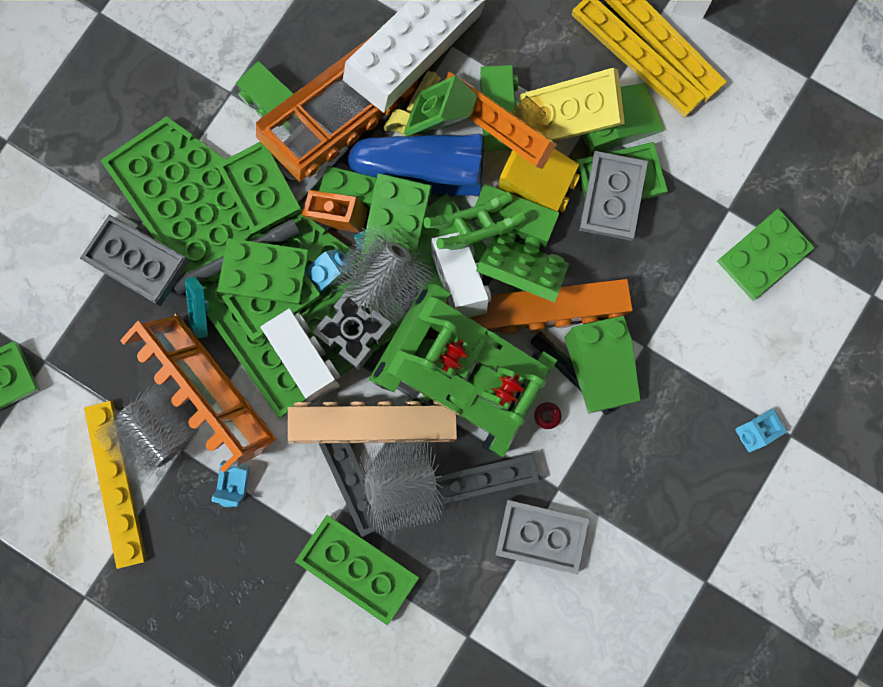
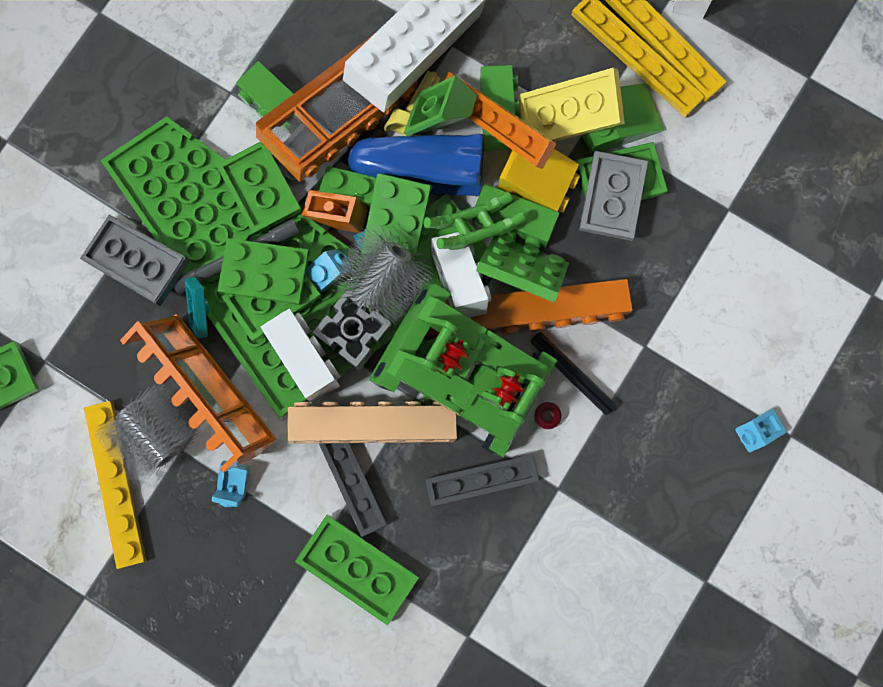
light grey piece [360,438,444,533] -> none
light grey plate [495,500,589,575] -> none
clear yellow tile [511,95,546,128] -> none
bright green slope [564,316,640,414] -> none
bright green plate [717,209,814,301] -> none

